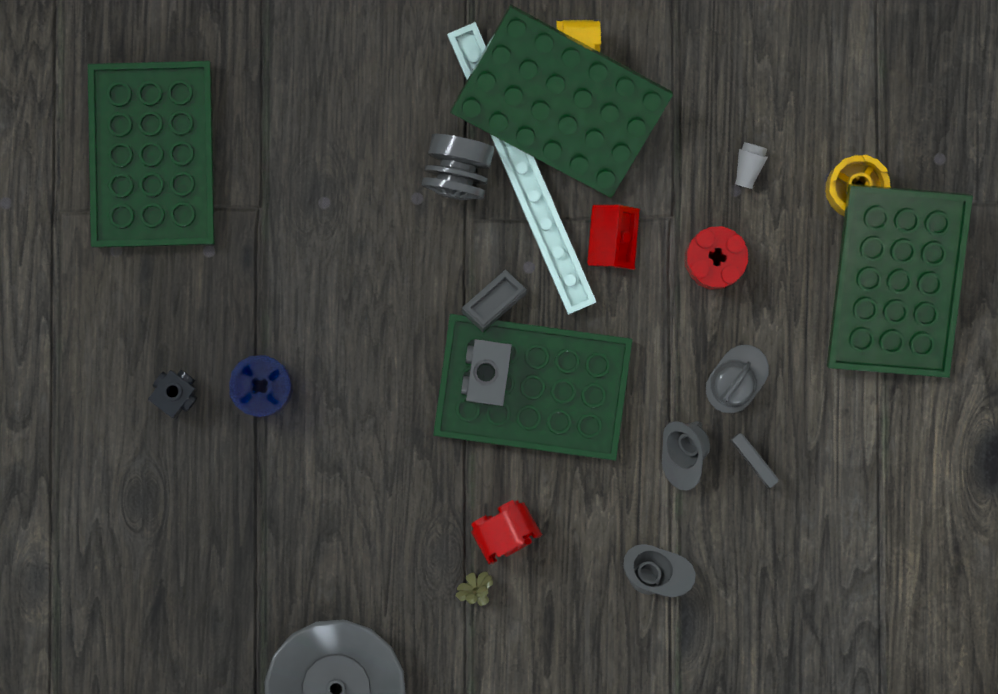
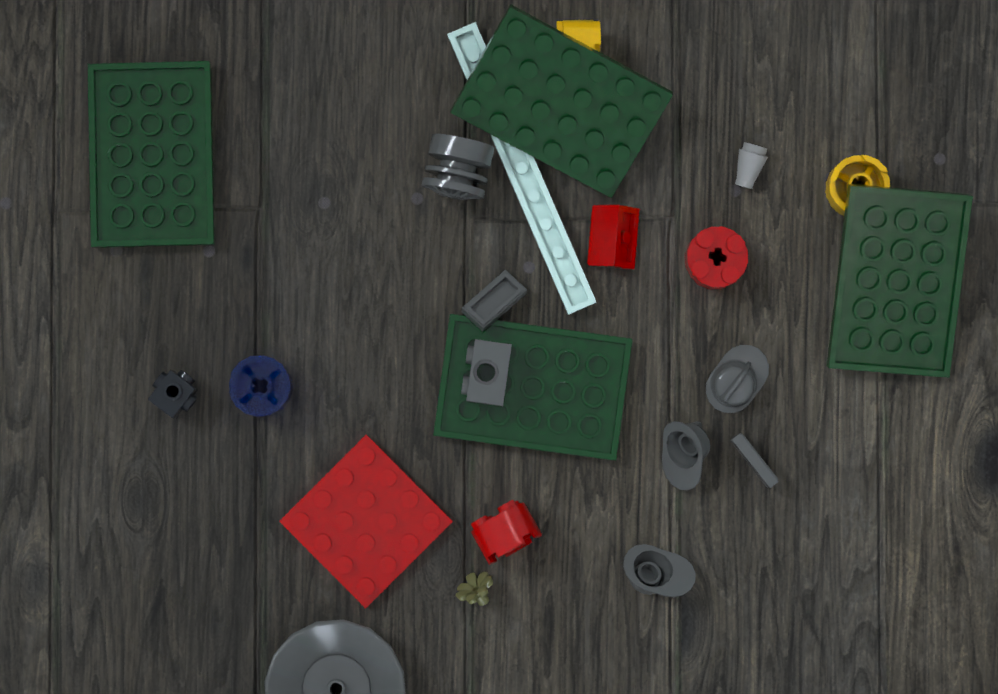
none -> red plate [279,434,453,609]

